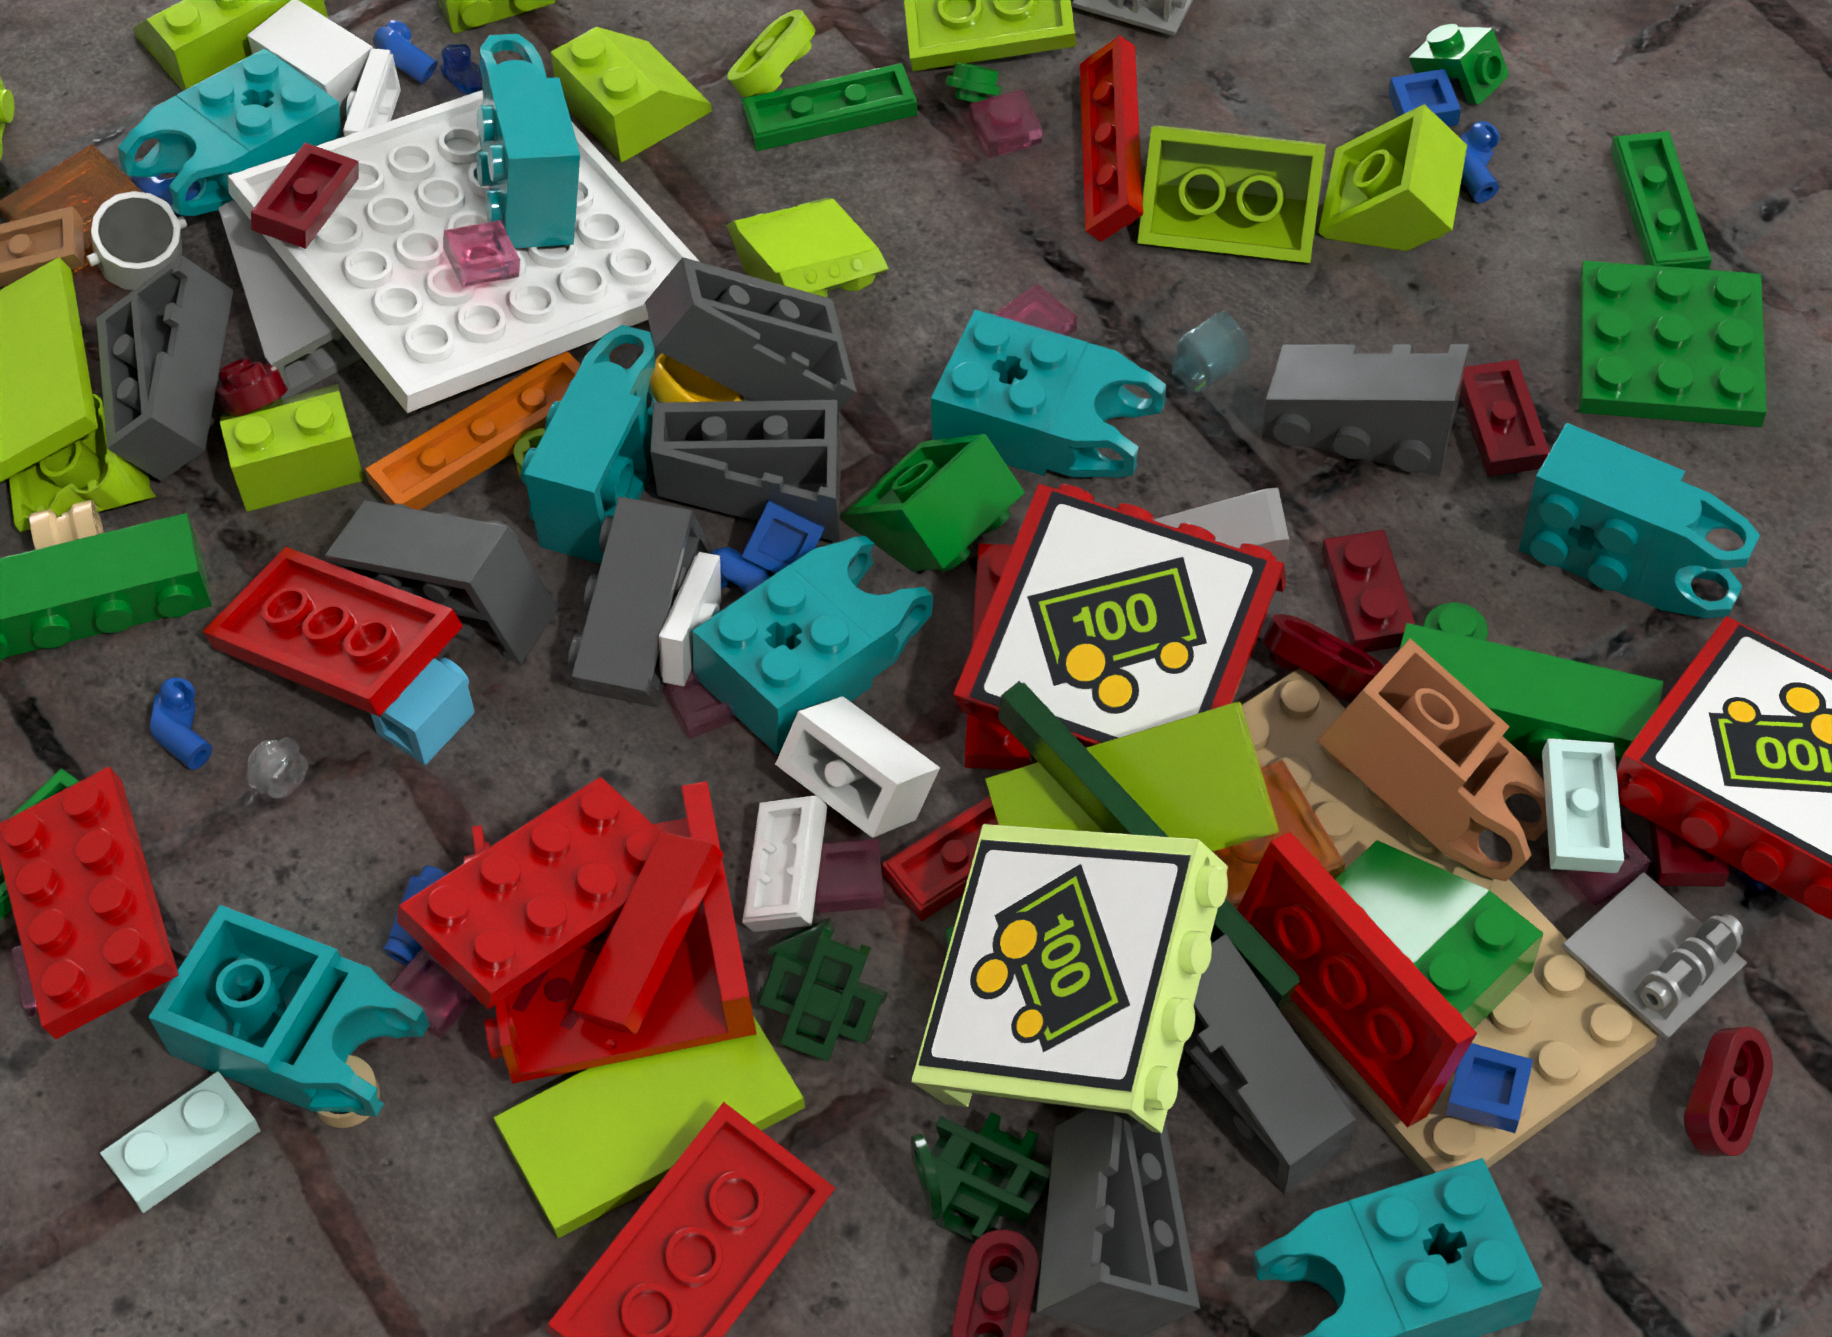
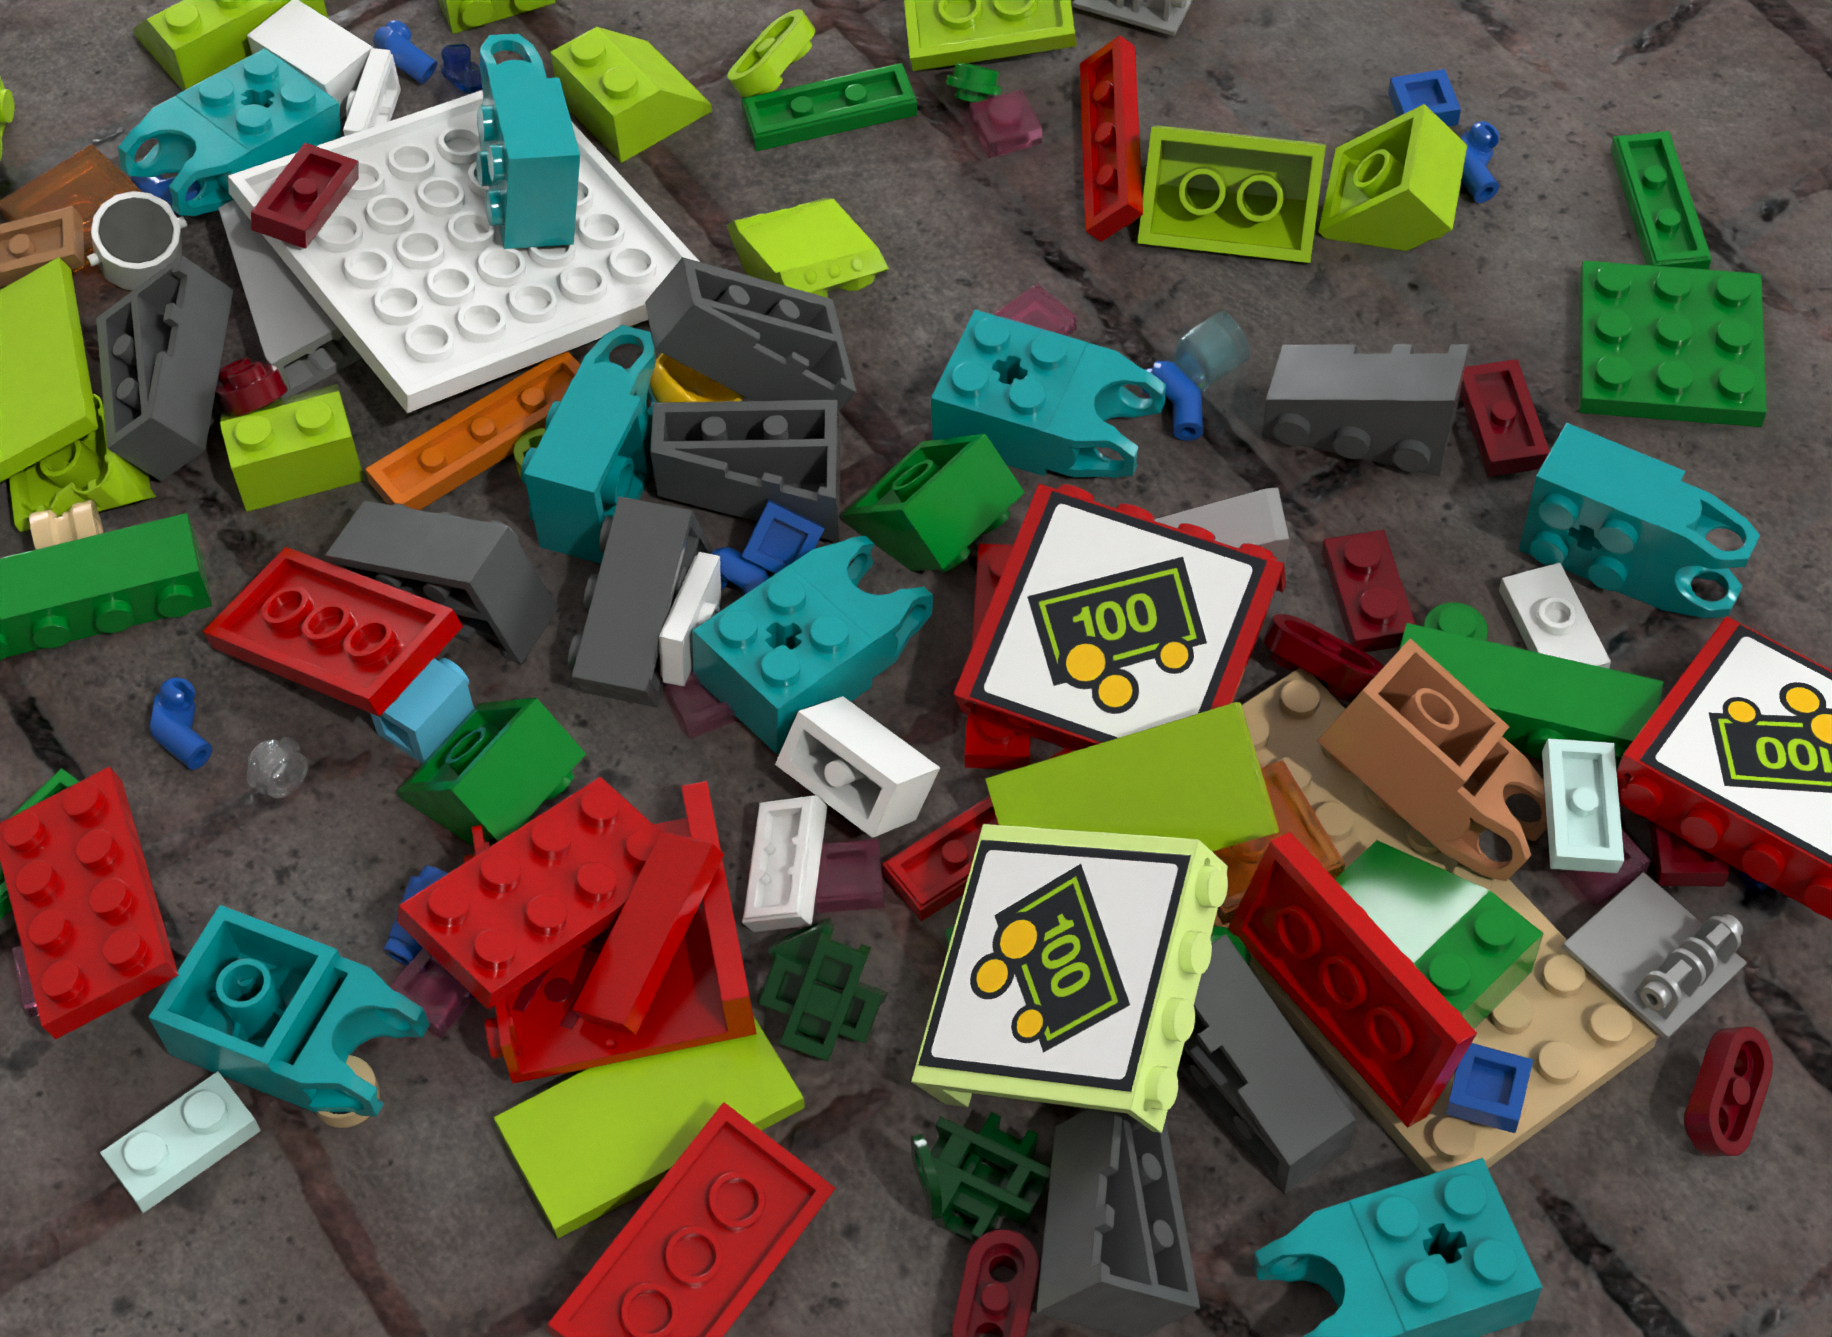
clear pink plate [443,220,520,288] -> none
dark green tile [998,681,1300,1009] -> none
green bracket [1409,24,1509,105] -> none
none -> green slope [396,698,586,847]
none -> blue arm [1142,361,1203,441]
none -> white plate [1499,563,1611,669]

